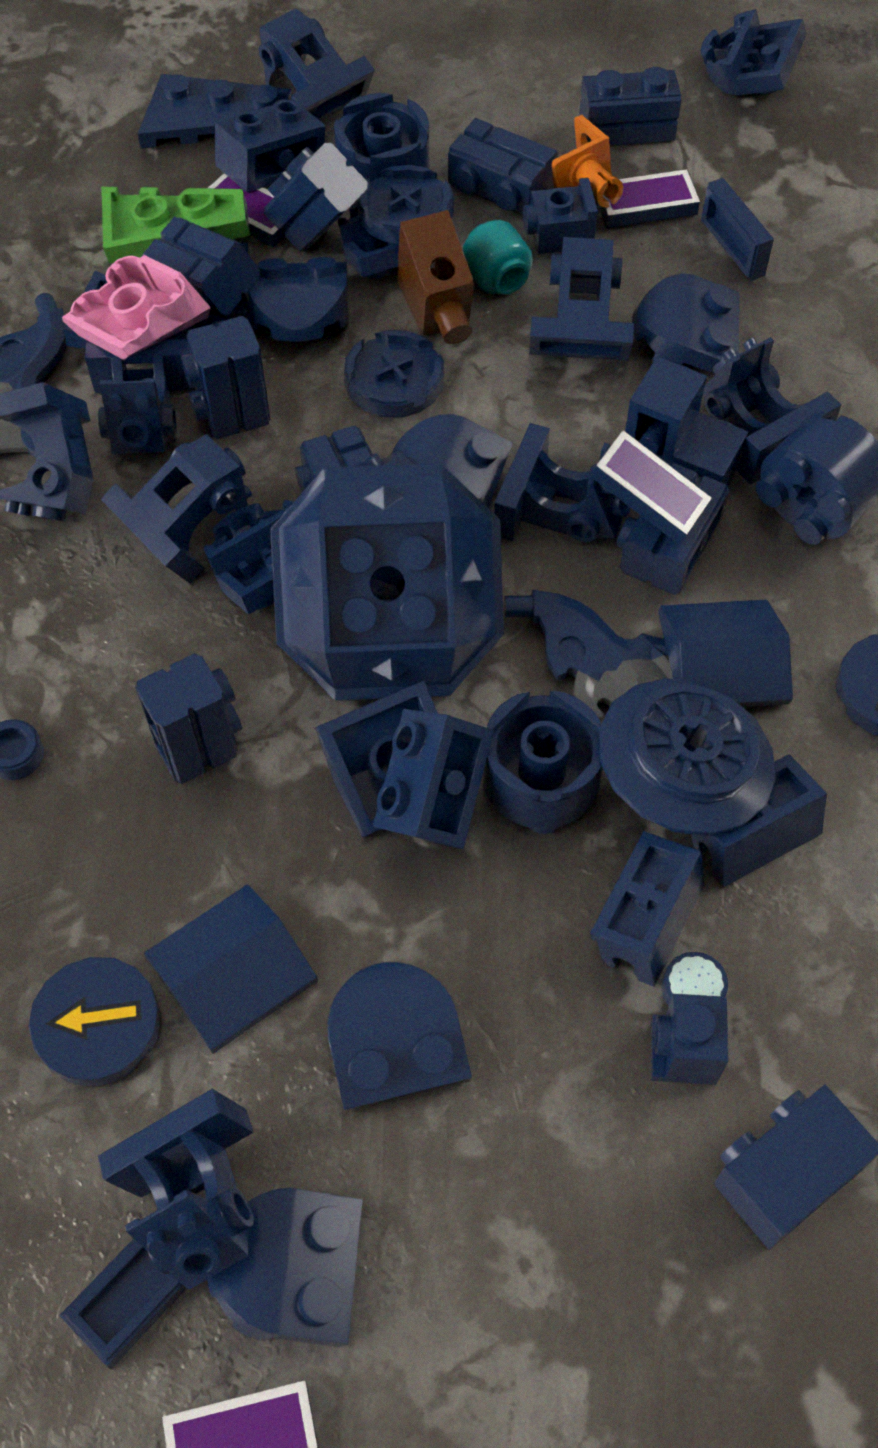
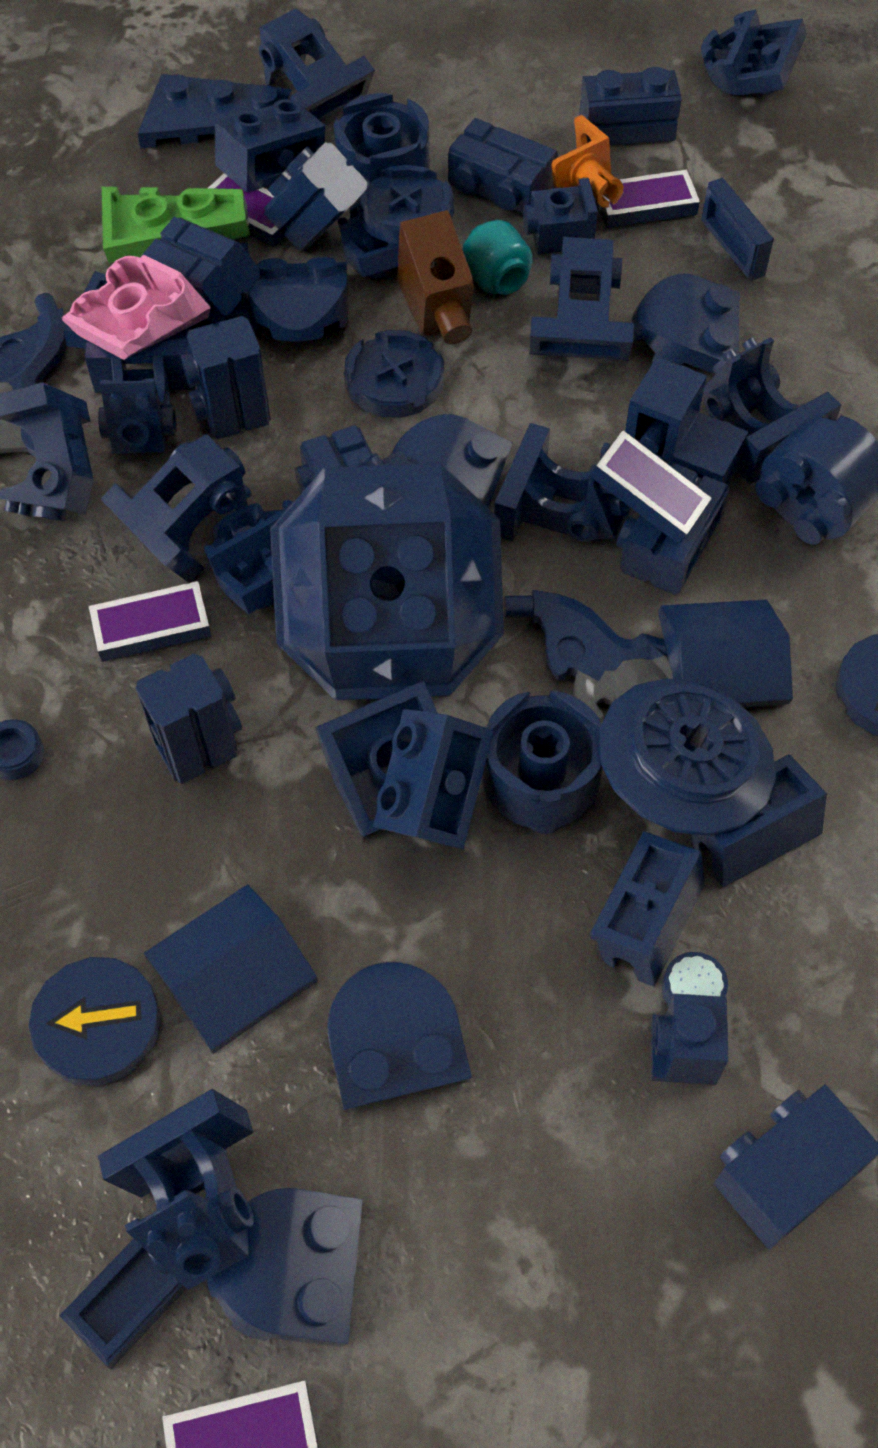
none -> tile [89,581,211,662]

